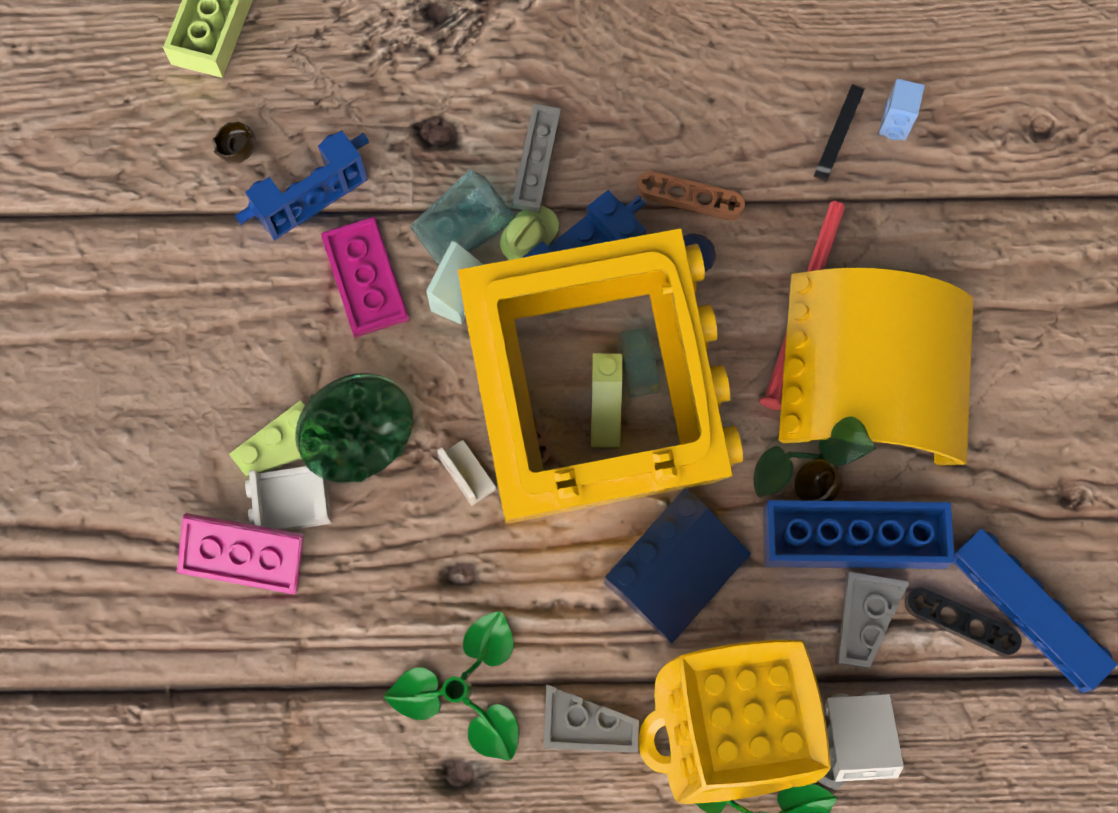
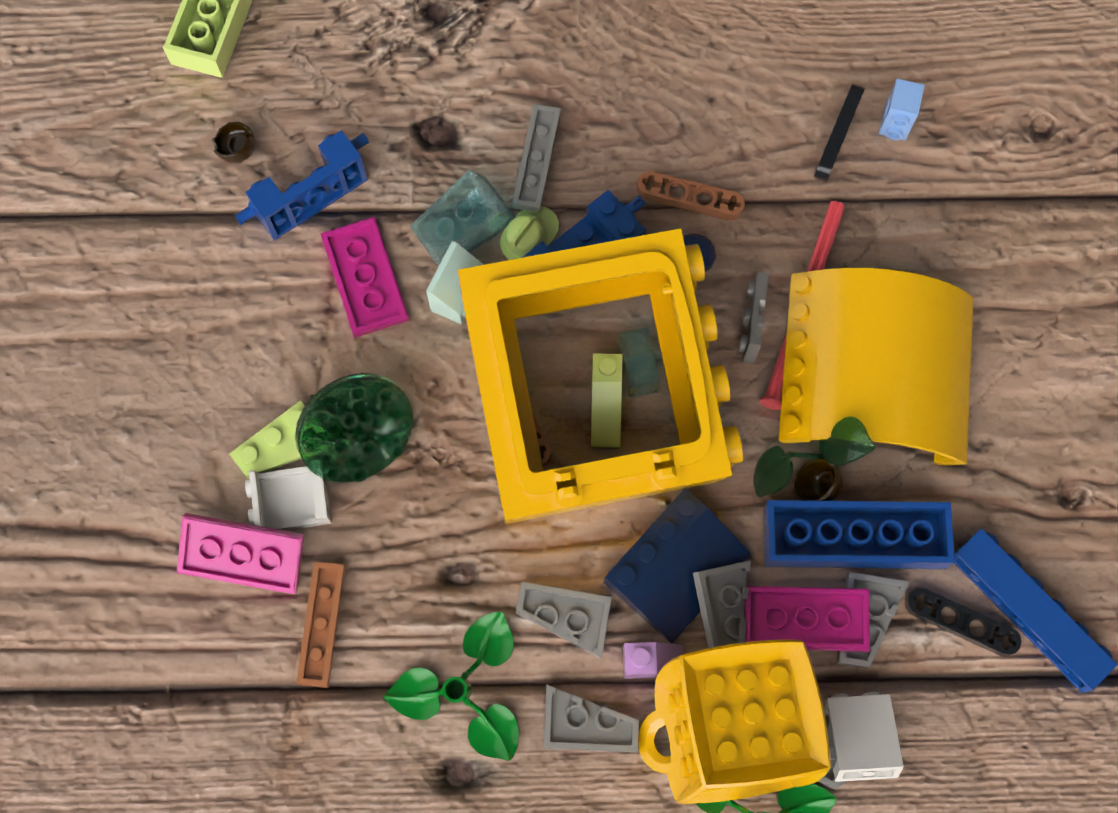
white panel [437,440,496,506] -> none
none -> nougat plate [296,562,346,688]
none -> light grey wing [516,582,612,659]
none -> lavender slope [623,642,685,679]
none -> light grey wing [693,560,751,648]
none -> light grey wing [739,272,769,364]
none -> dark pink tile [745,586,870,652]

